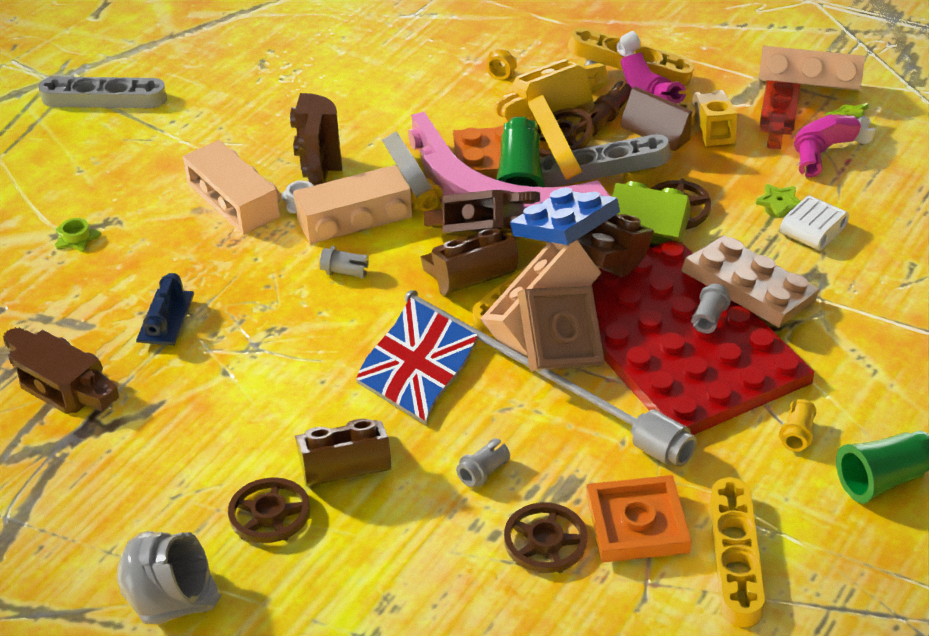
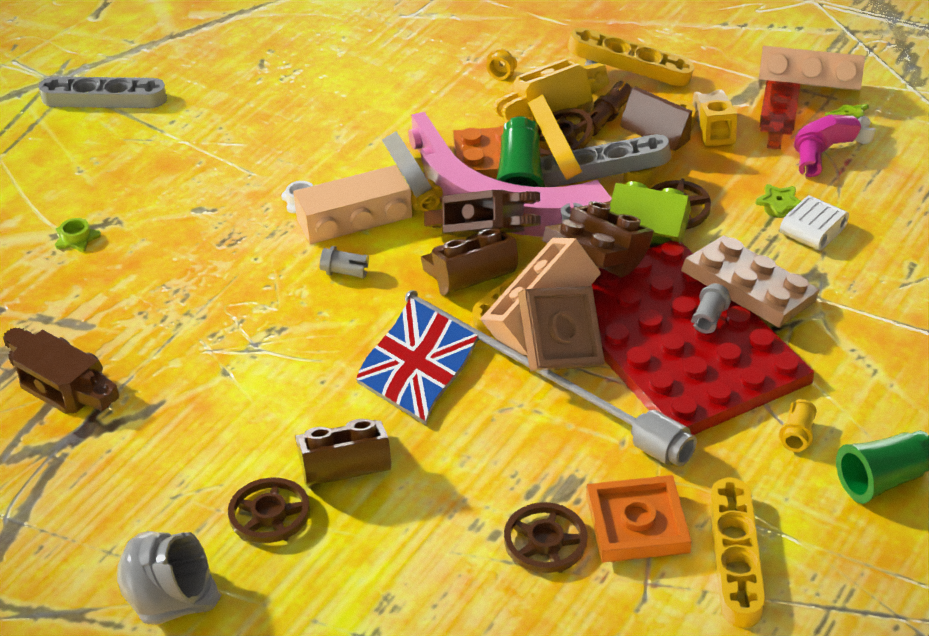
dark blue hinge [136,273,195,346] -> none
light nougat brick [183,140,280,235] -> none
reddish brown brick [290,93,343,186] -> none
light grey pin [456,438,510,487] -> none
blue plate [510,188,620,245] -> none
dark pink arm [617,31,686,104] -> none

